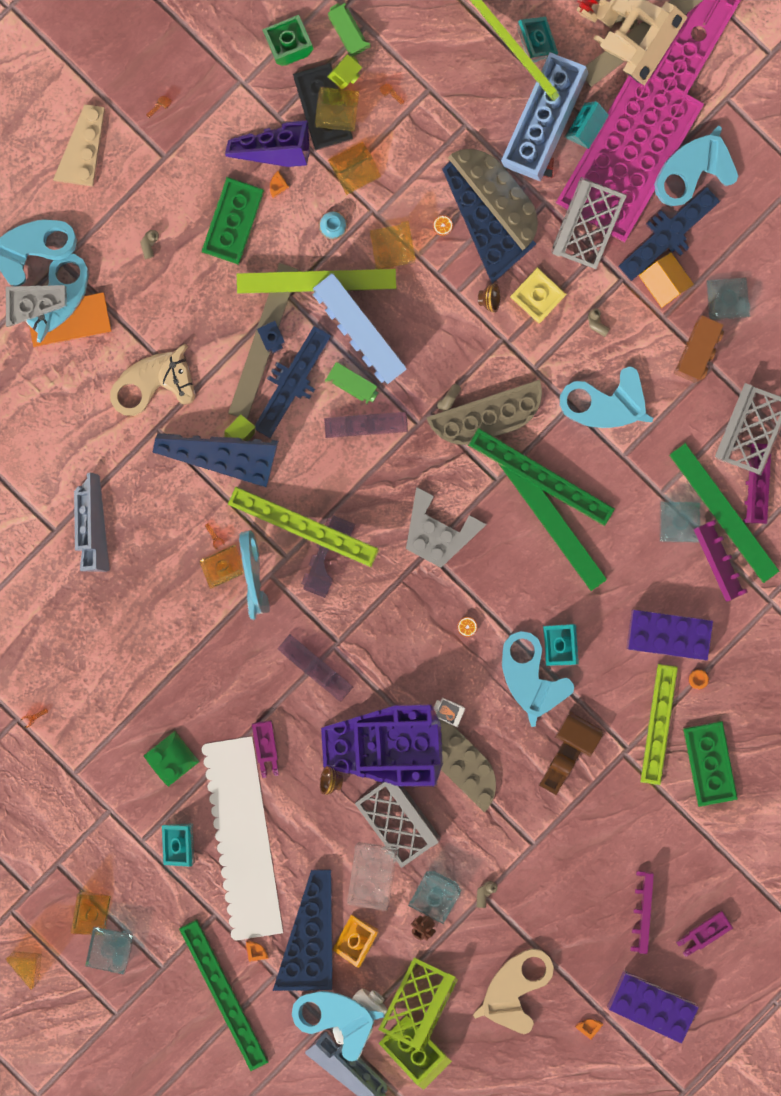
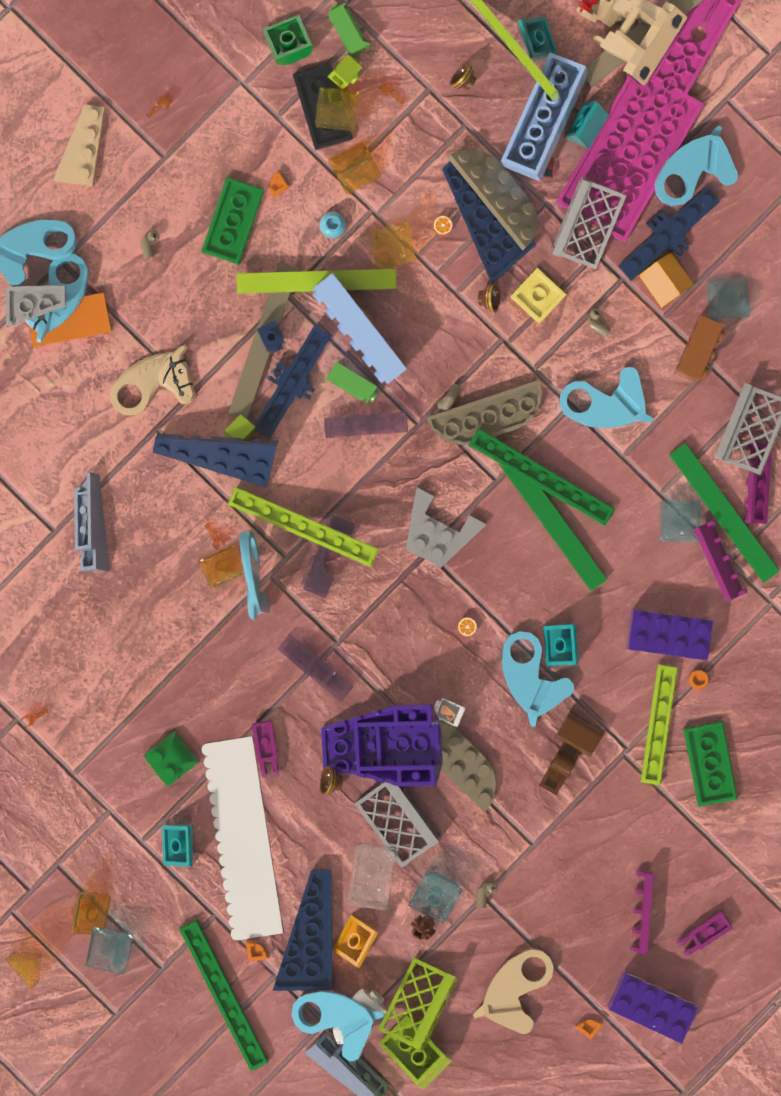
dark purple wedge [225,121,310,167] -> none
none -> reddish brown piece [450,63,477,90]

